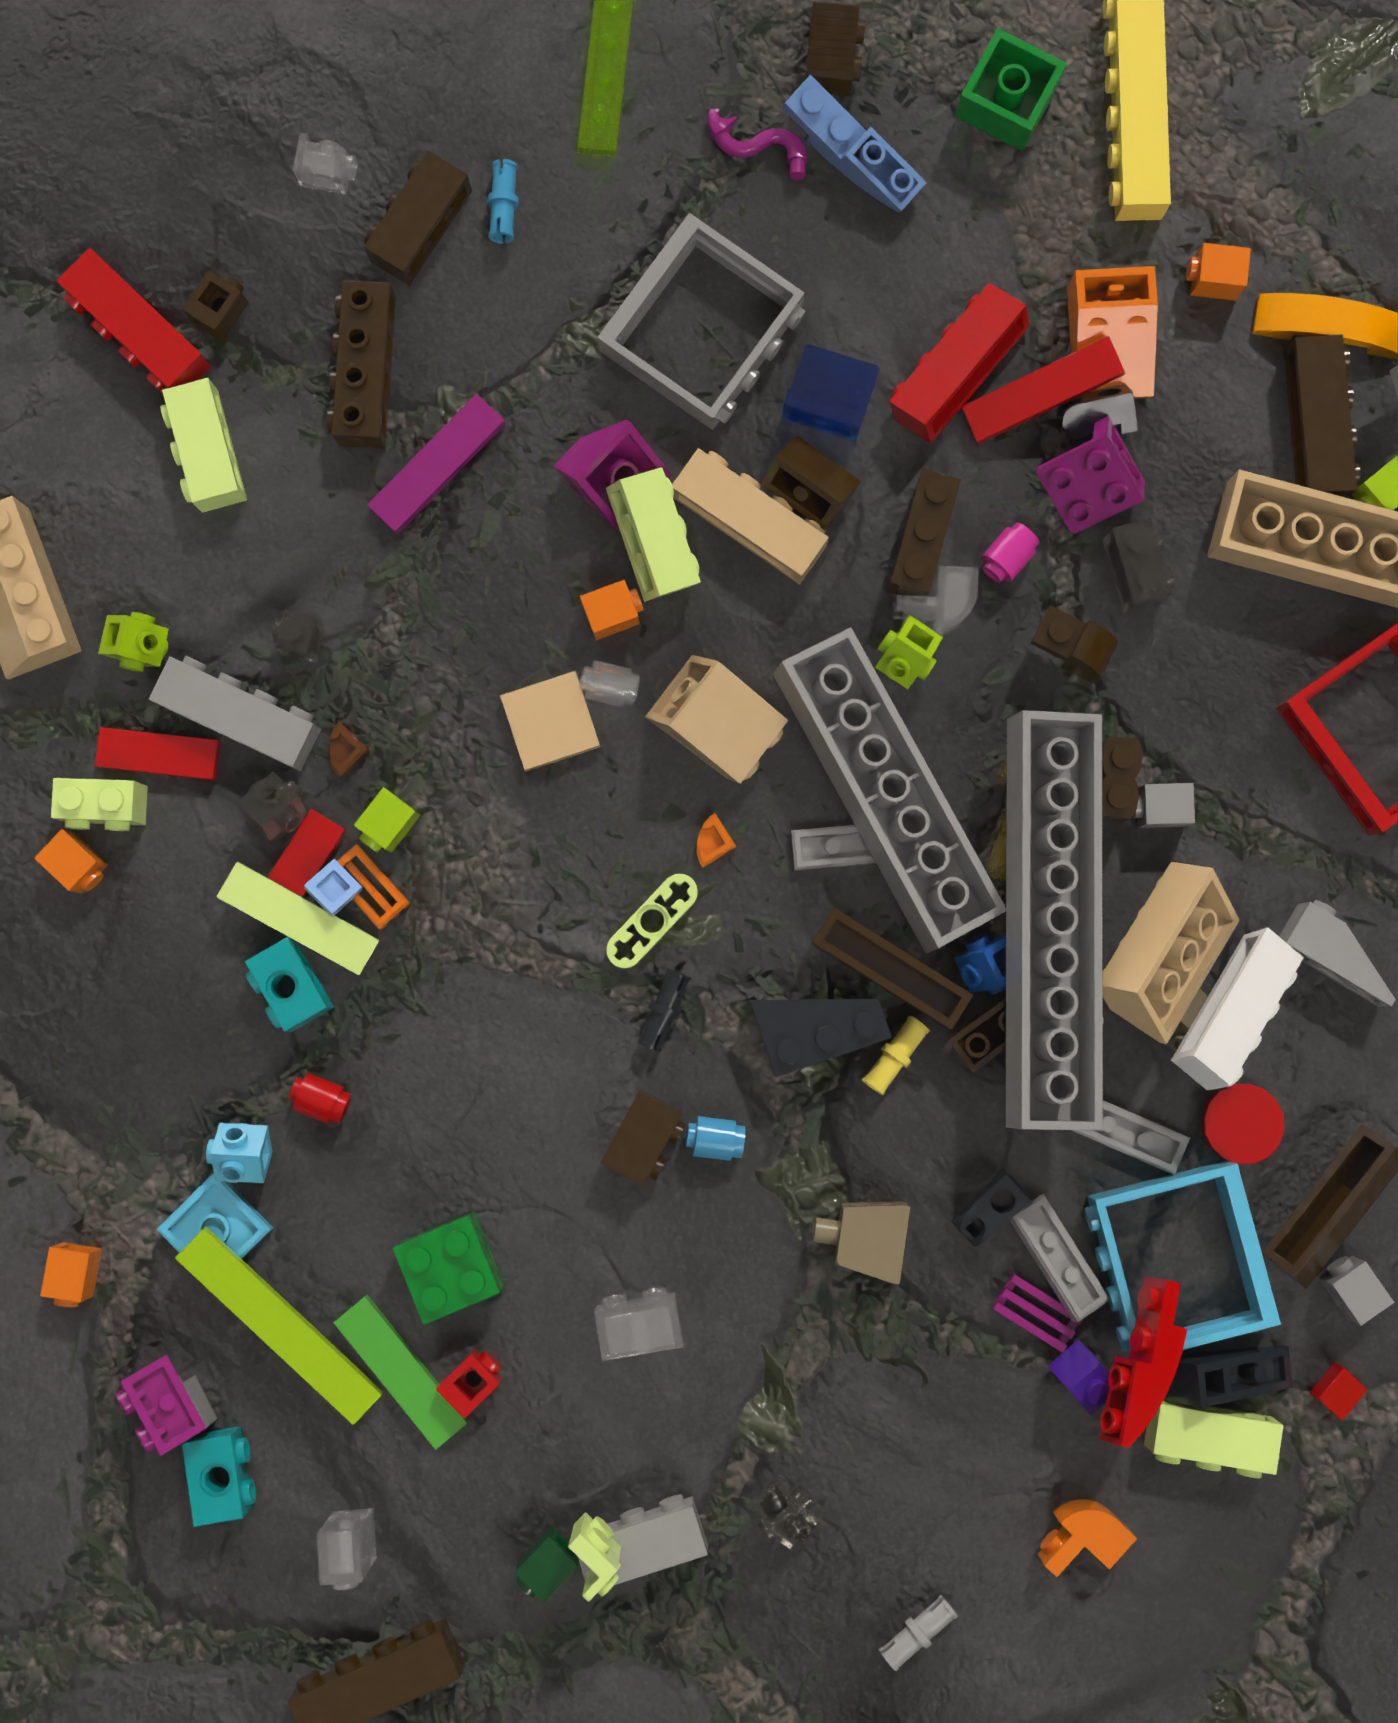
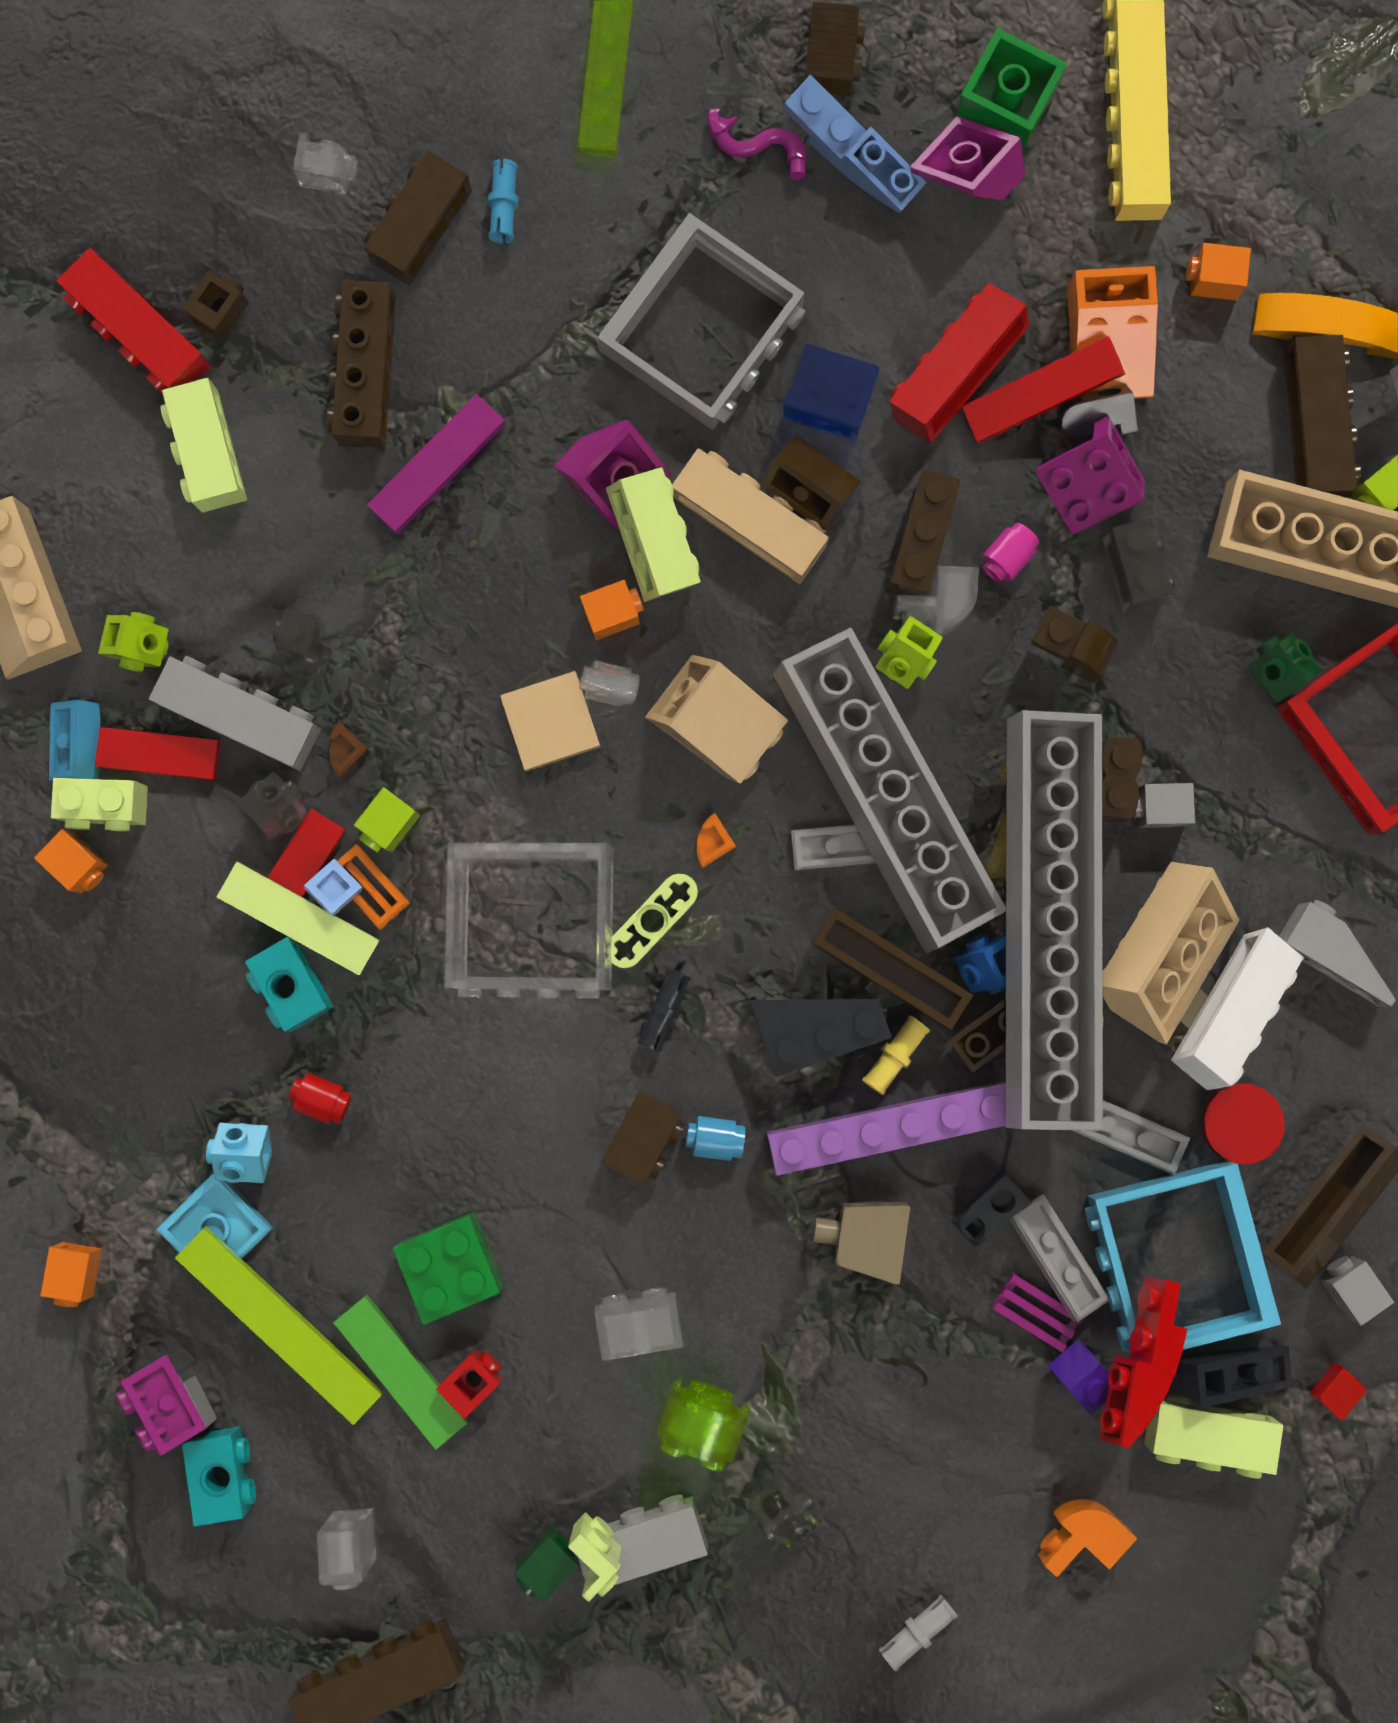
none -> dark azure slope [49,700,100,782]
none -> clear window [445,843,614,998]
none -> clear neon green brick [657,1379,751,1471]
none -> medium lavender brick [767,1081,1006,1175]
none -> magenta slope [910,116,1025,201]
none -> dark green brick [1248,633,1322,703]

